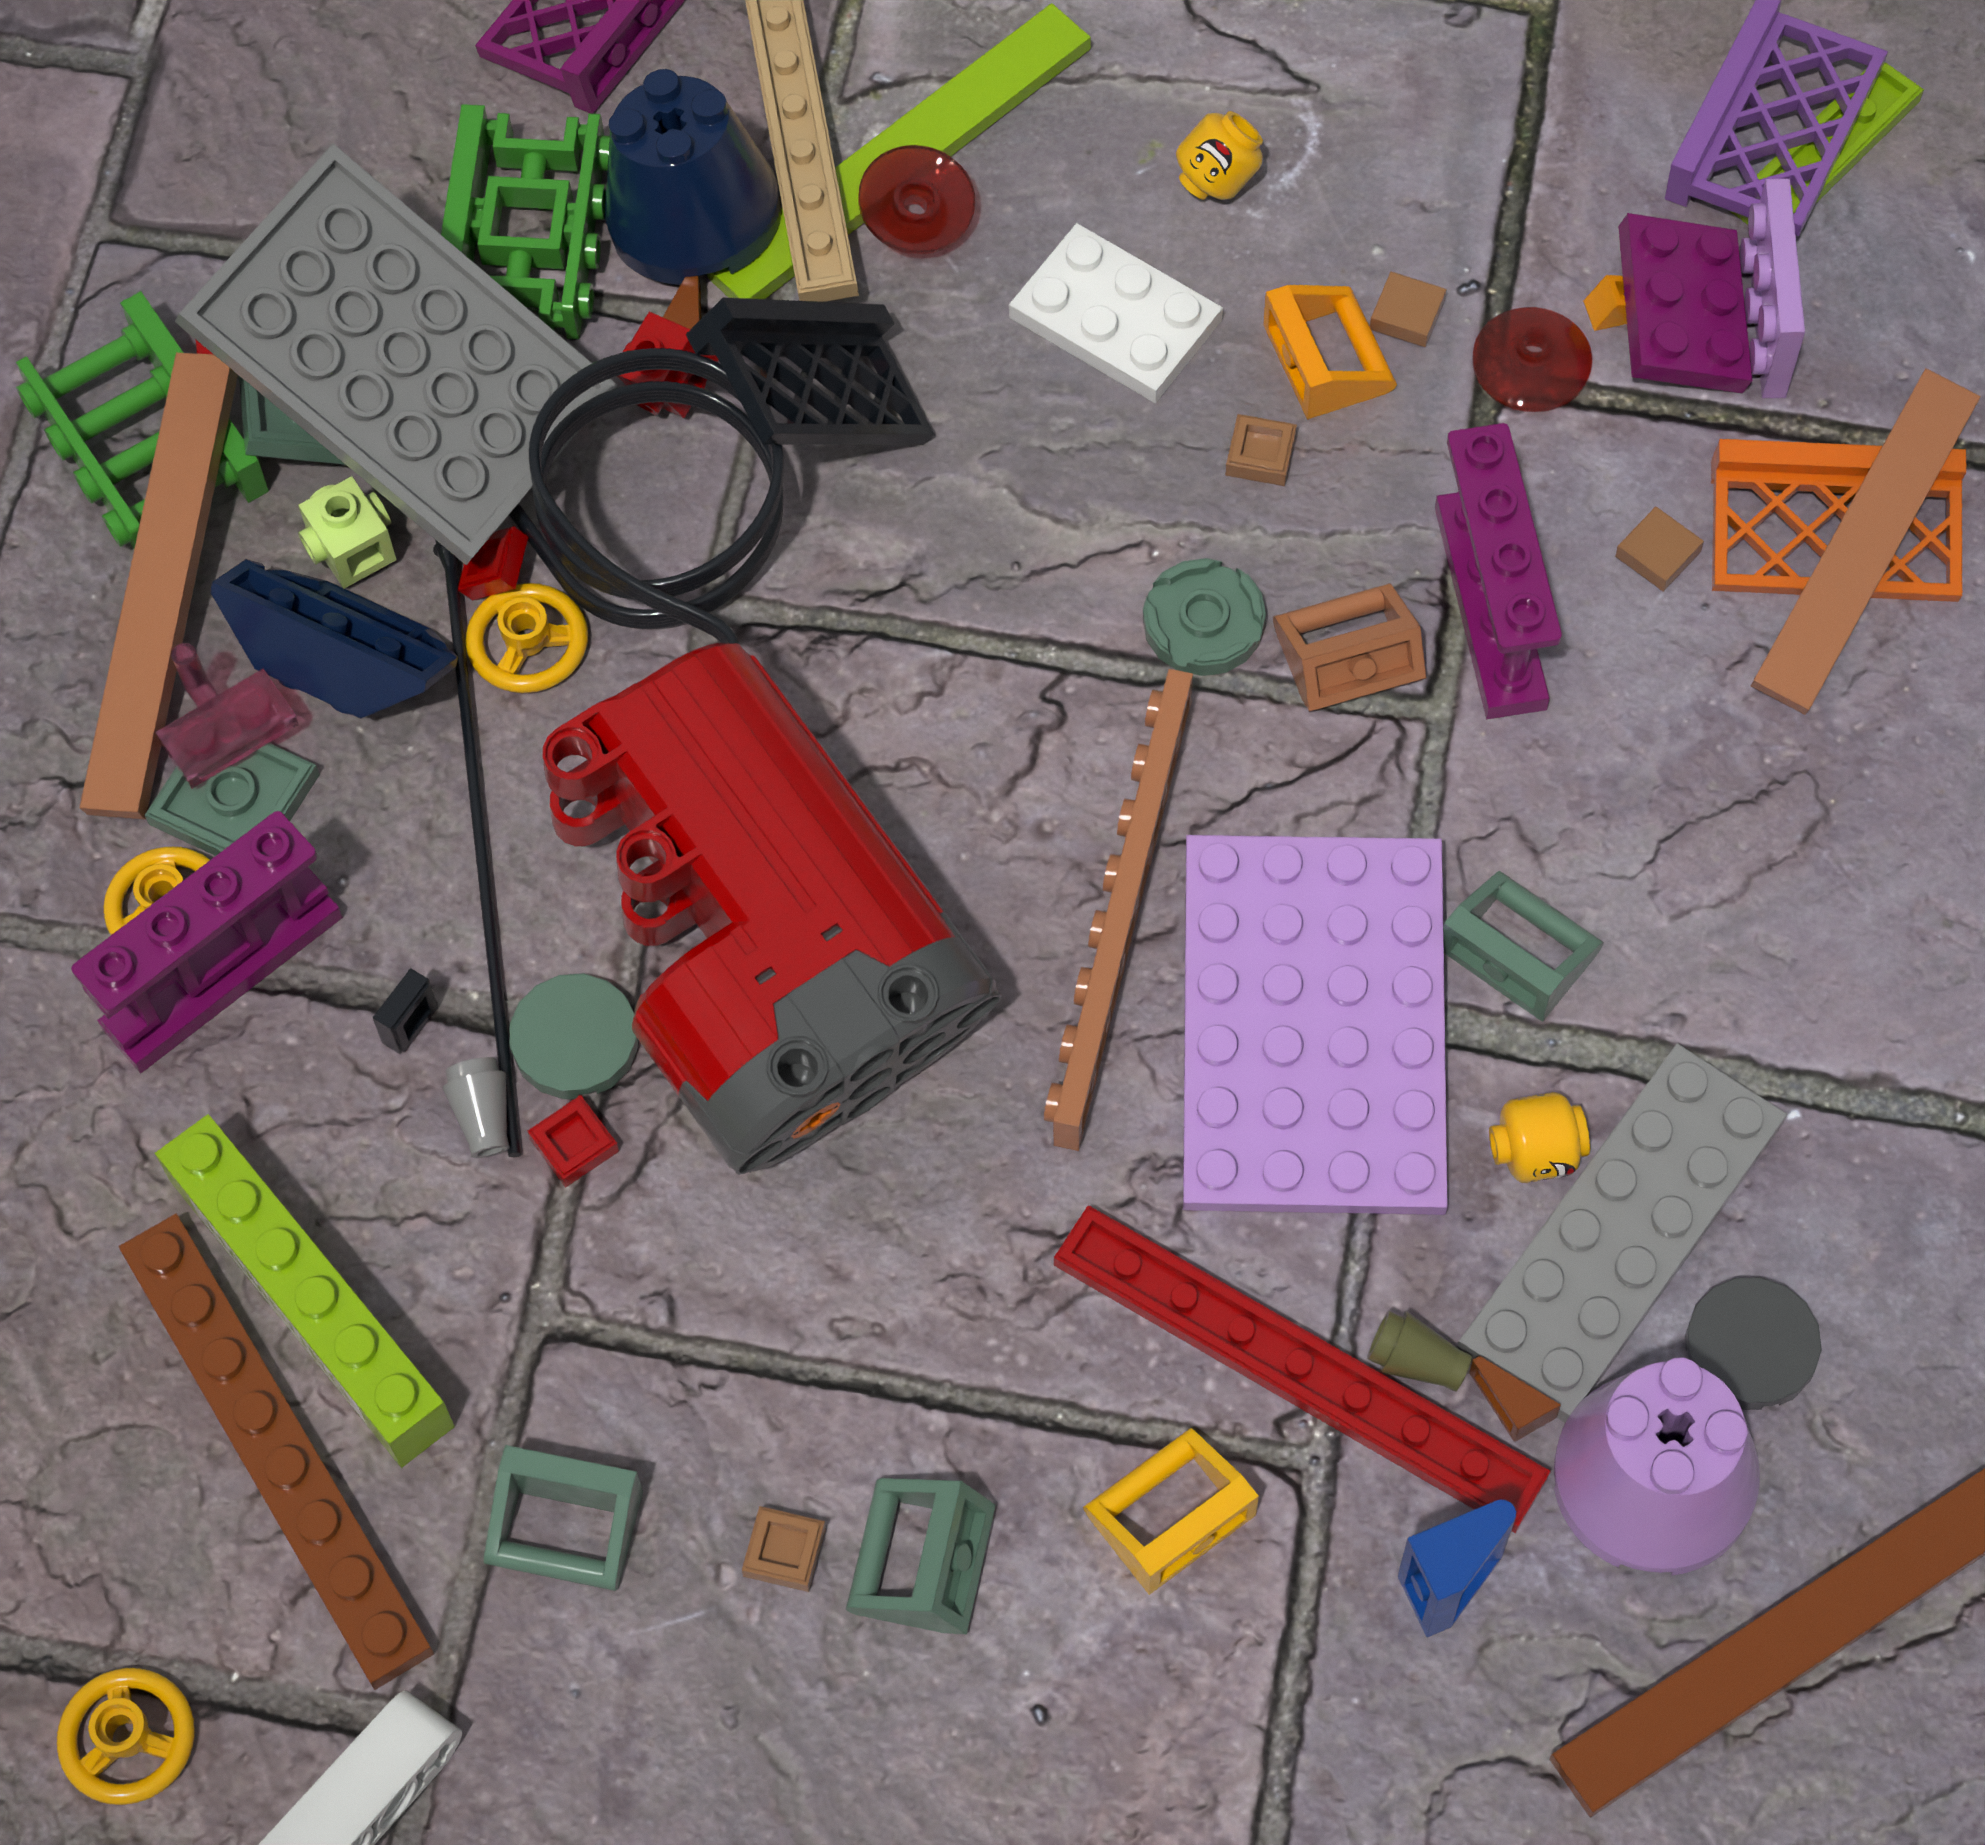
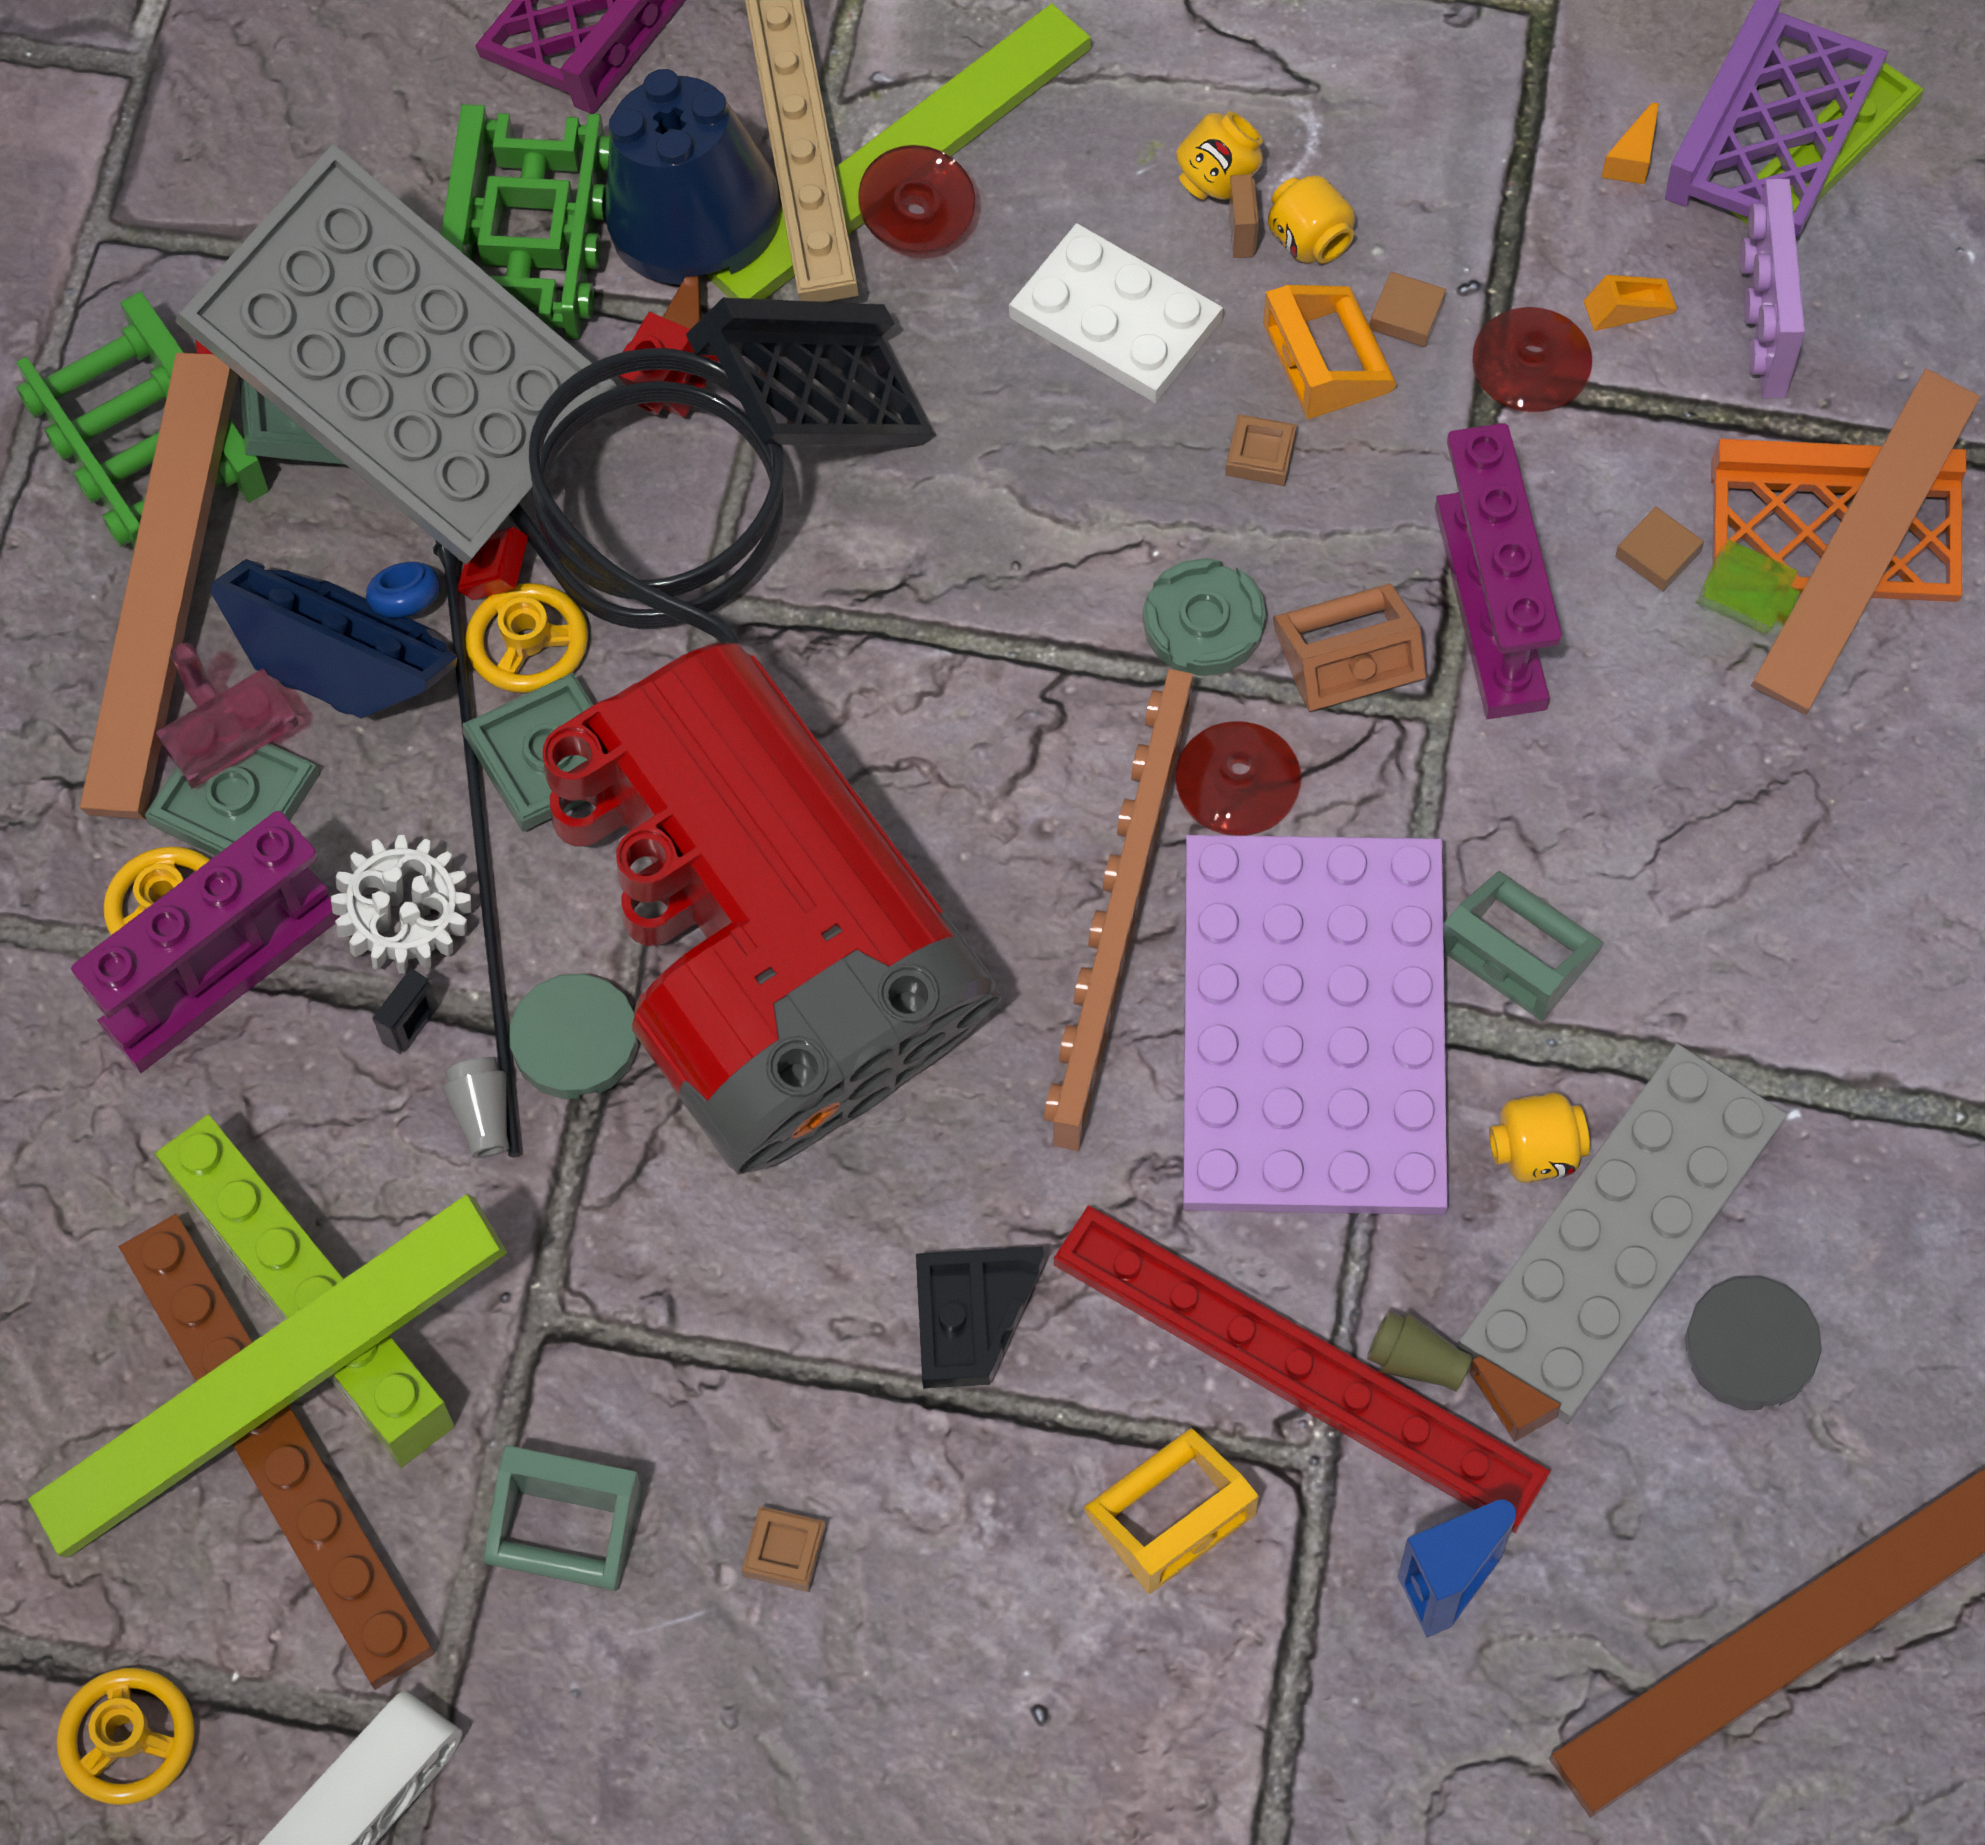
yellowish green brick [298,476,397,589] -> none
red tile [527,1095,619,1188] -> none
sand green tile [846,1478,996,1635] -> none
lavender cone [1554,1358,1760,1576] -> none
magenta plate [1618,213,1753,393] -> none
none -> lime tile [28,1194,507,1558]
none -> white gear [331,835,471,974]
none -> blue piece [366,562,440,618]
none -> sand green tile [463,673,593,832]
none -> black wing [916,1246,1044,1389]
none -> clear red dish [1176,721,1301,836]
none -> medium nougat tile [1229,174,1258,258]
none -> yellow head [1268,175,1355,264]
none -> light orange piece [1601,102,1659,184]
none -> clear neon green brick [1695,540,1800,633]

